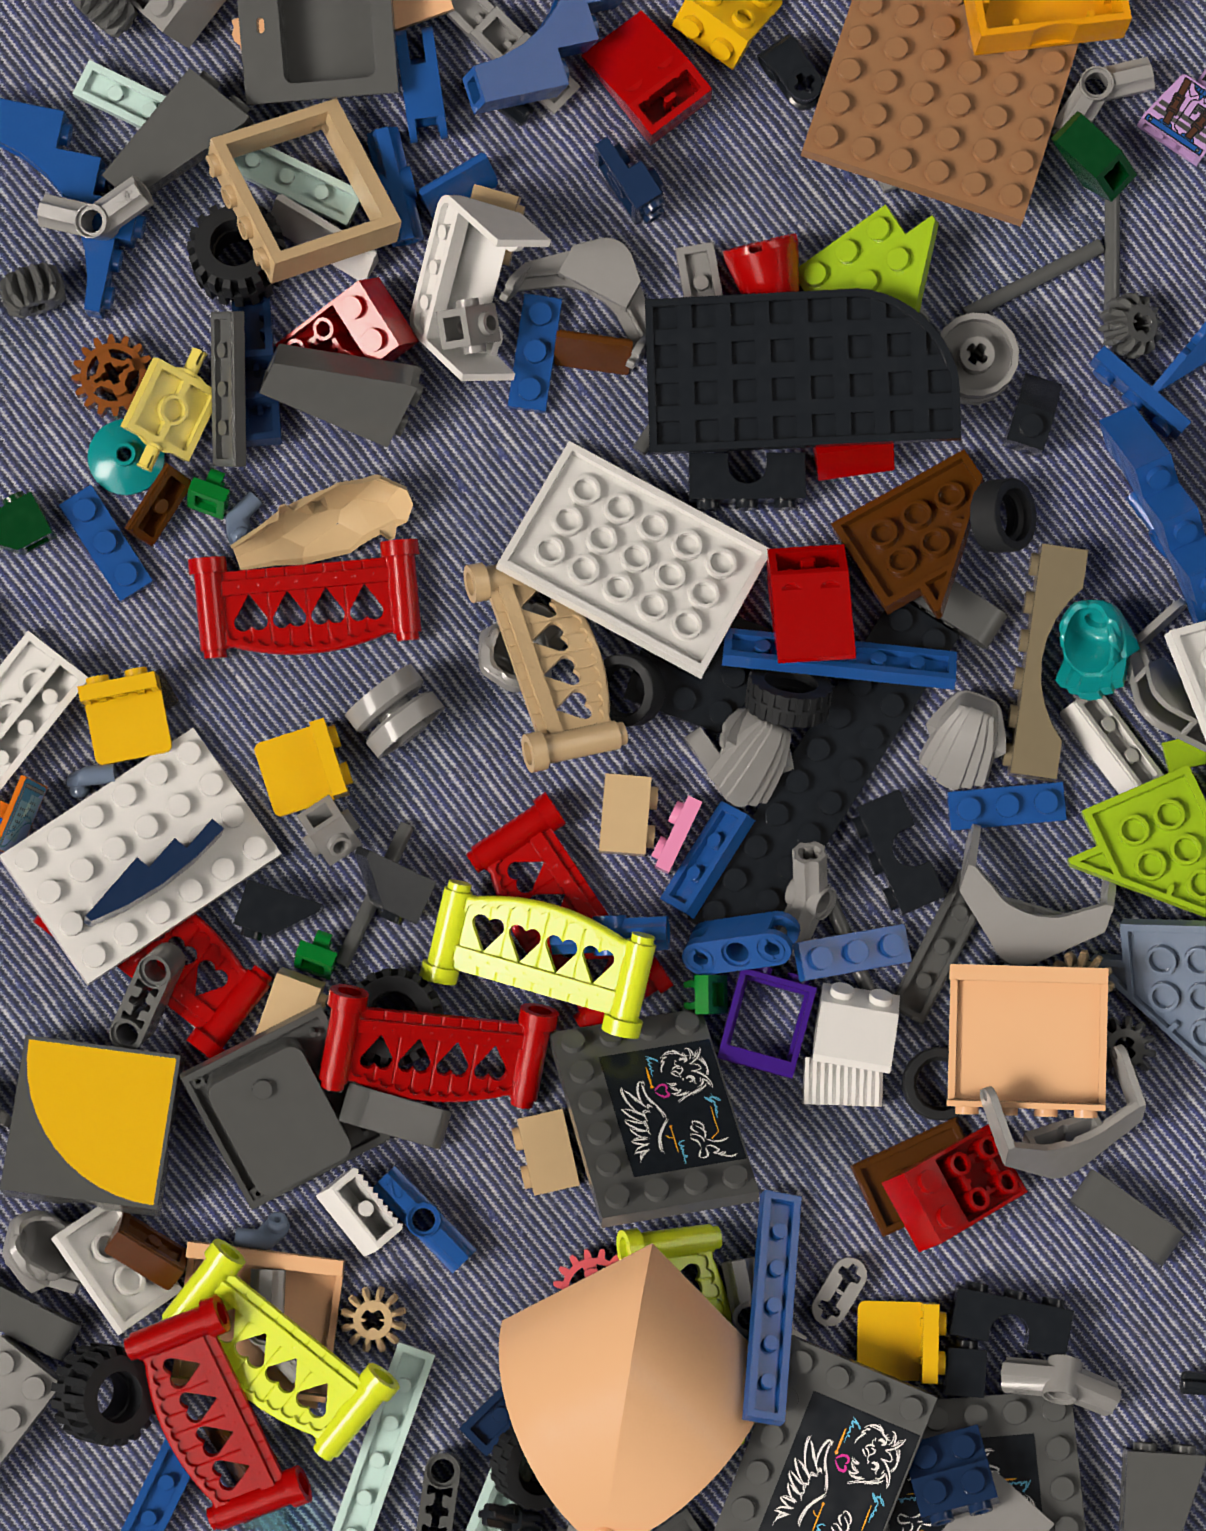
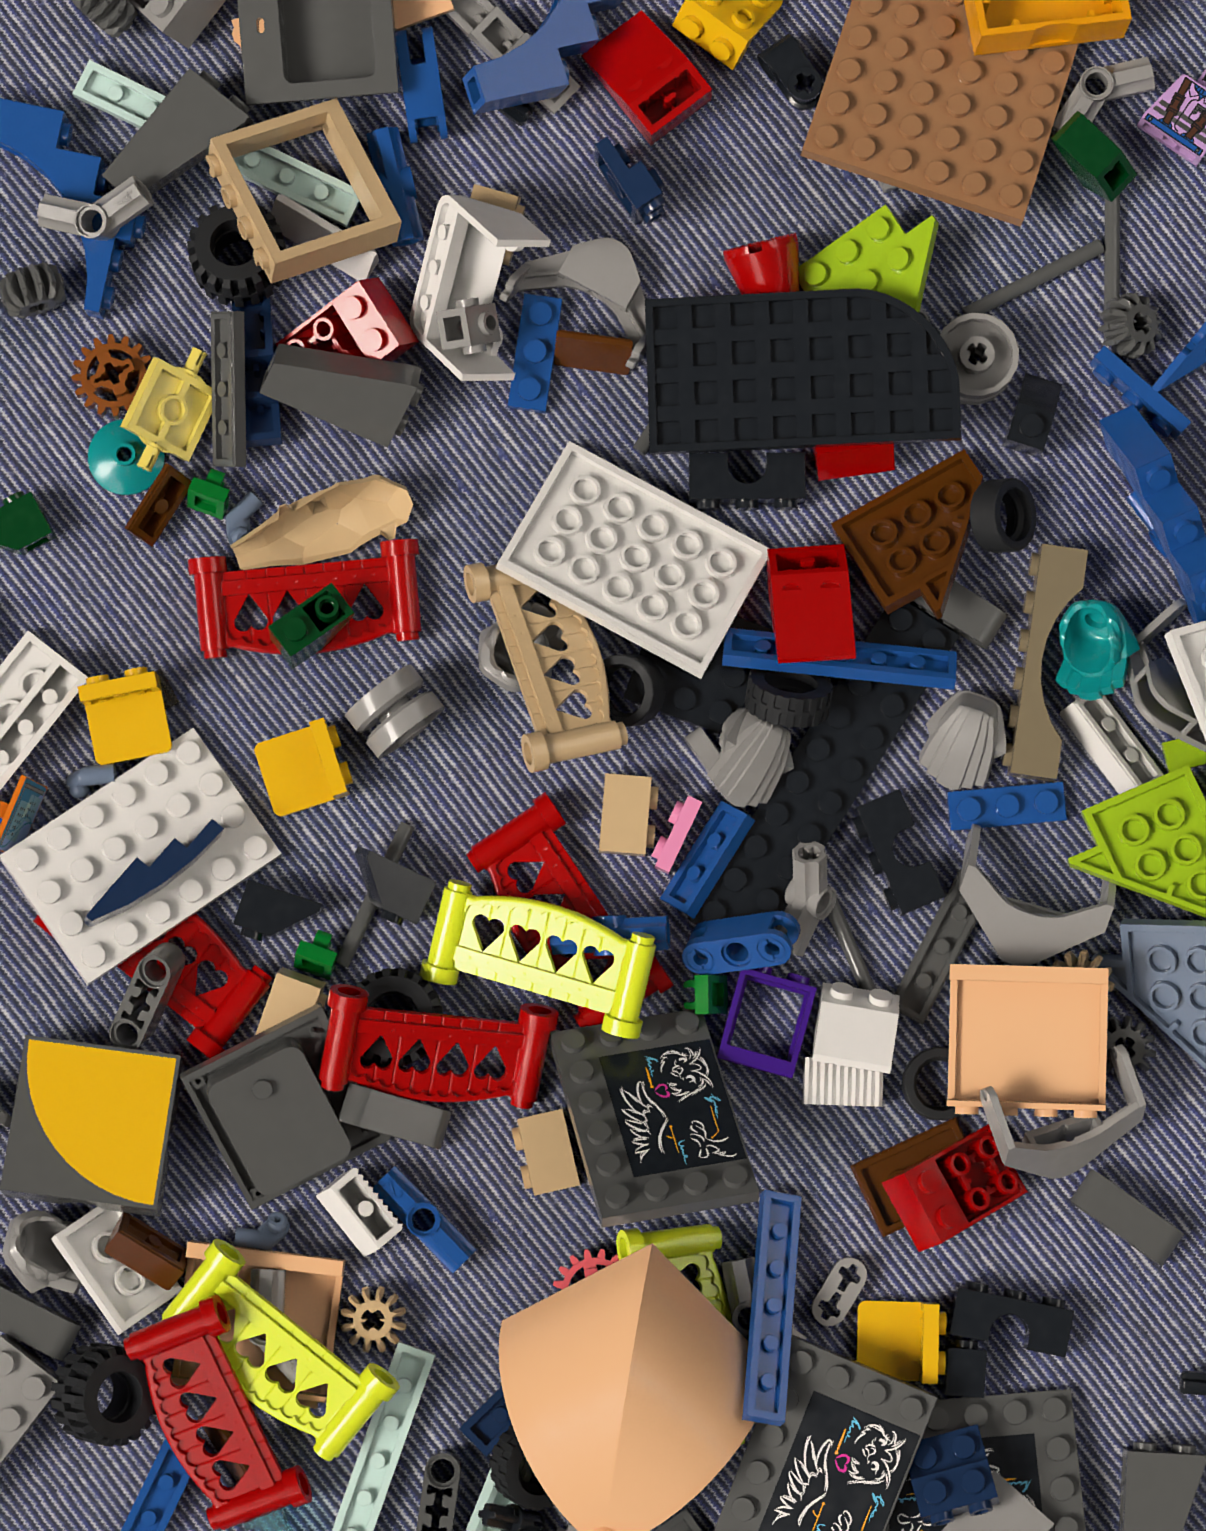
blue plate [59,485,154,603] -> none
light grey brick [297,795,362,866] -> none
blue slope [419,152,498,220] -> none
light grey plate [675,242,723,297] -> none
blue plate [793,924,912,982] -> none
light grey piece [1001,1355,1122,1416] -> none
none -> dark green slope [268,583,355,669]

